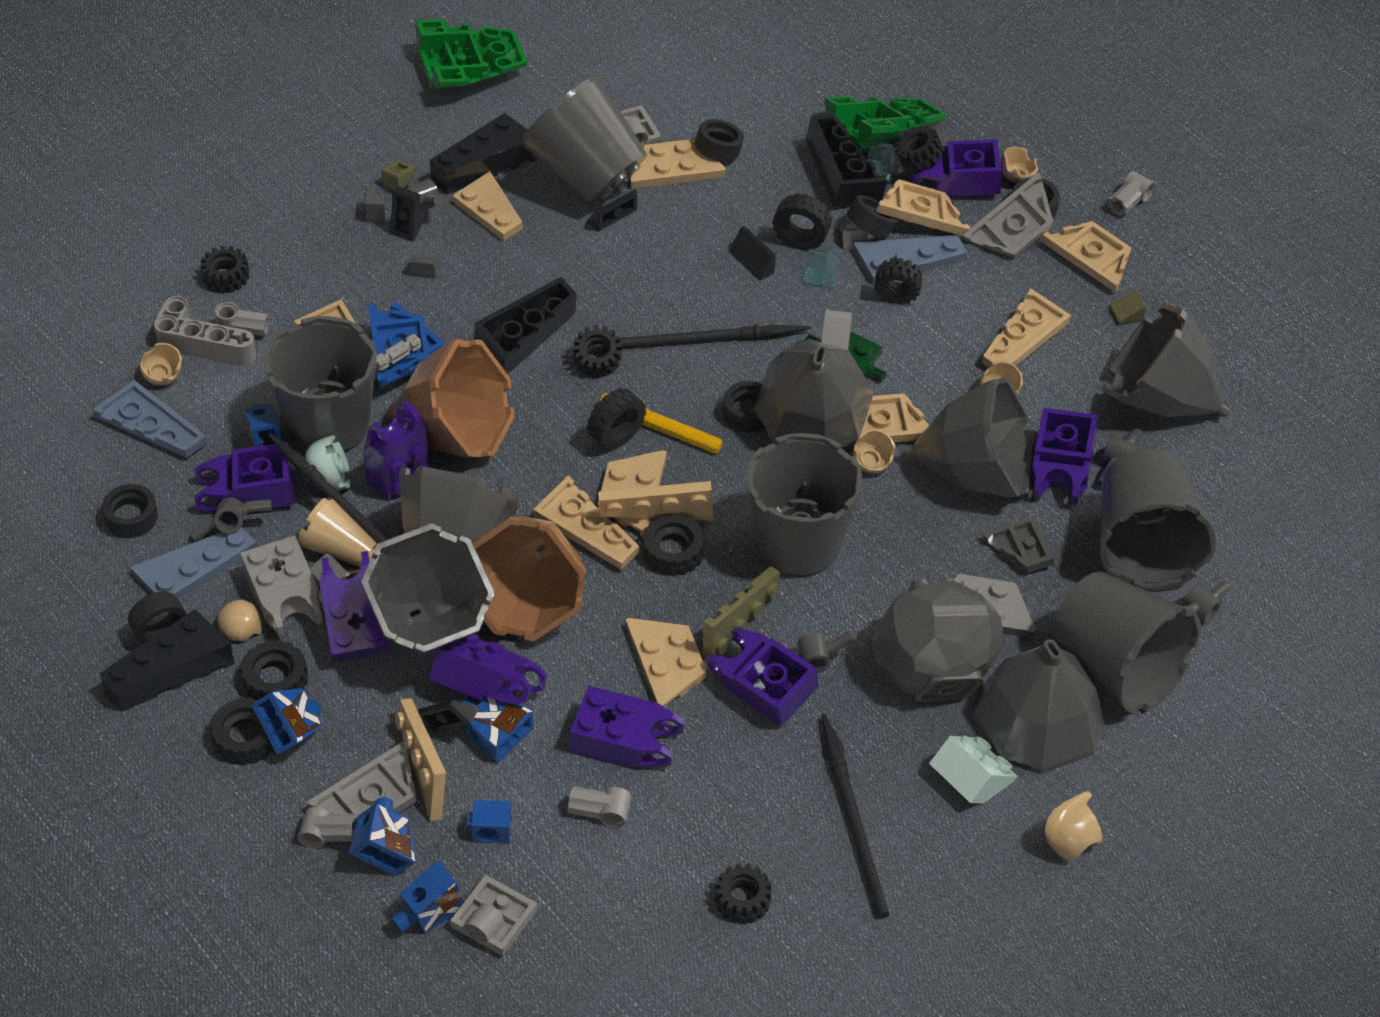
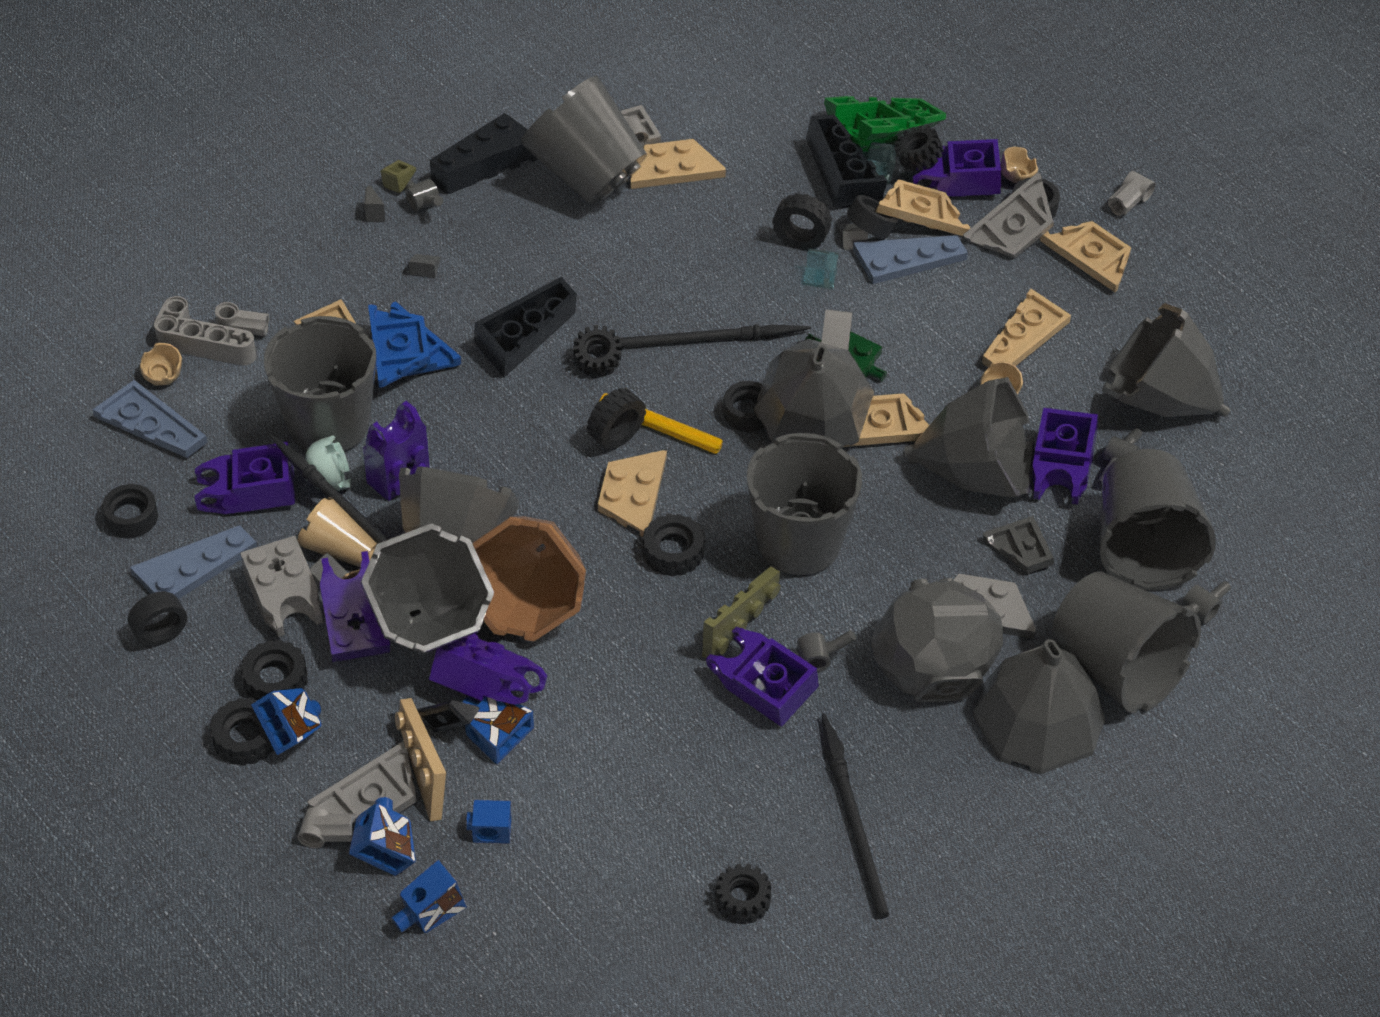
black wedge [99,609,235,712] -> none
dark grey piece [191,497,272,541] -> none
black tyre [200,246,250,294] -> none
tan hair [216,600,264,642] -> none
blue torso [244,403,282,447] -> none
light grey axle [376,334,421,371] -> none
medium nougat piece [386,339,515,457] -> none
black slope [390,186,428,241] -> none
green wedge [415,19,528,90] -> none
light grey plate [450,875,538,956] -> none
tan wing [452,171,523,241] -> none
tan wing [533,476,639,570] -> none
light grey piece [568,786,632,828] -> none
dark purple brick [570,685,685,768] -> none
black slope [587,189,637,232] -> none
tan wing [598,481,713,522] -> none
tan wing [626,618,707,709] -> none
black tyre [694,119,744,162] -> none
black slope [730,226,776,280] -> none
tan hair [852,429,896,474] -> none
black tyre [874,258,923,305] -> none
light aqua slope [929,736,1018,803] -> none
tan piece [1045,791,1103,861] -> none
olive slope [1110,290,1146,325] -> none

